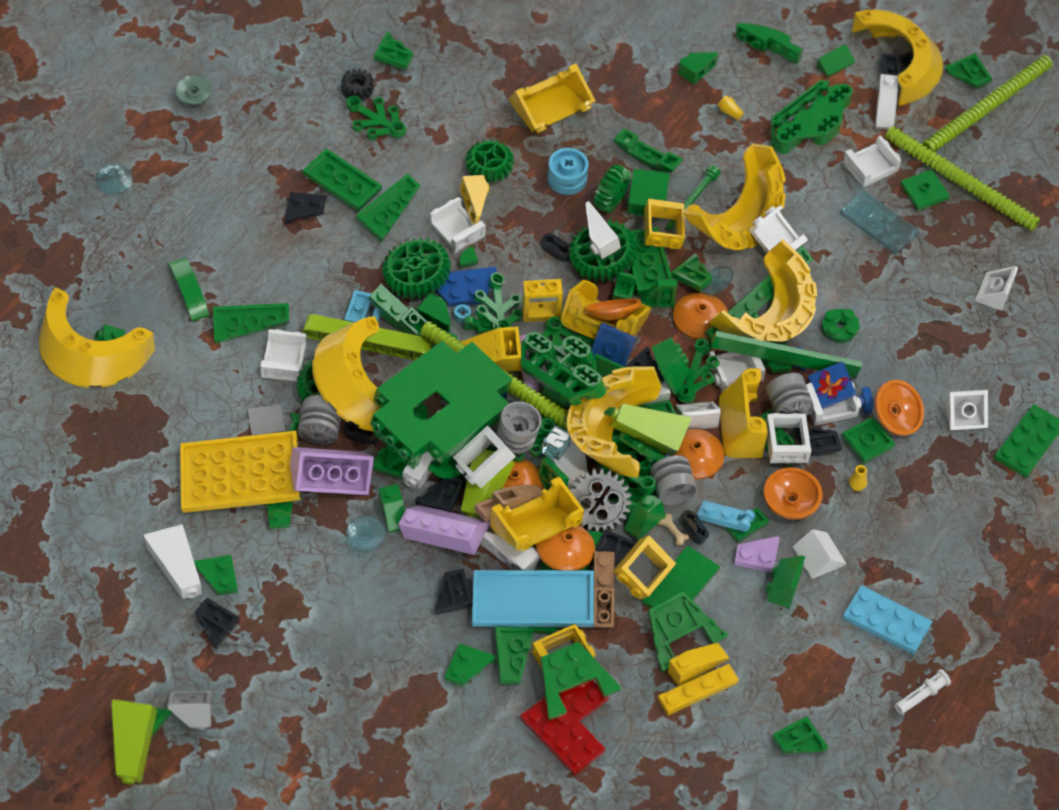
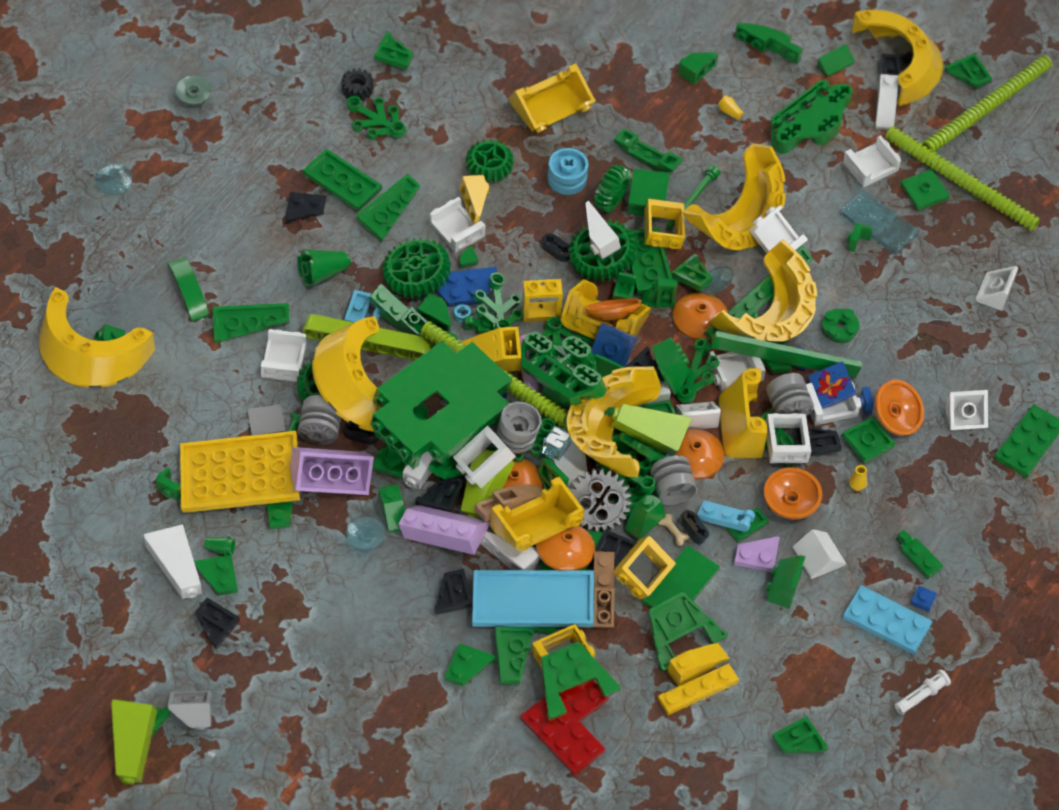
none -> green bracket [156,467,181,501]
none -> green cone [204,536,236,555]
none -> green cone [297,250,351,287]
none -> green bracket [846,223,873,252]
none -> green hinge [896,529,944,579]
none -> blue plate [911,586,937,612]

